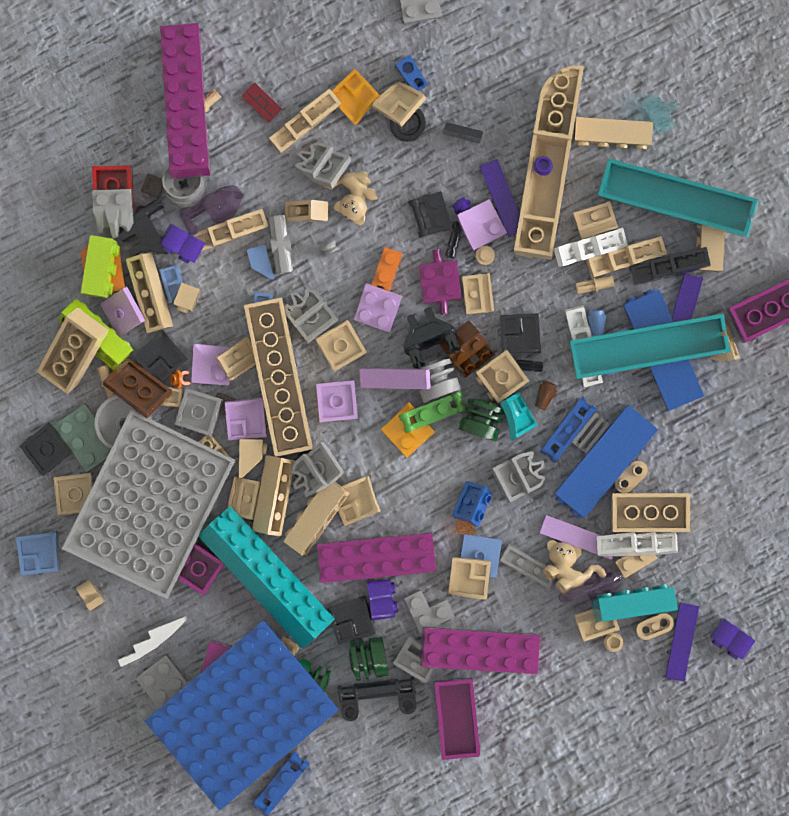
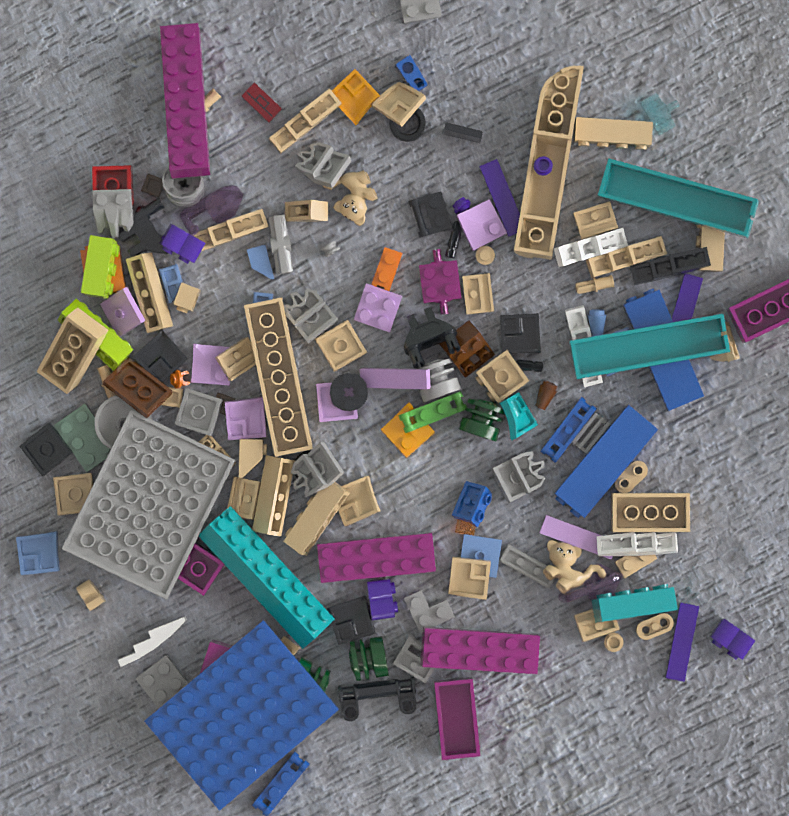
none -> black plate [330,373,368,411]

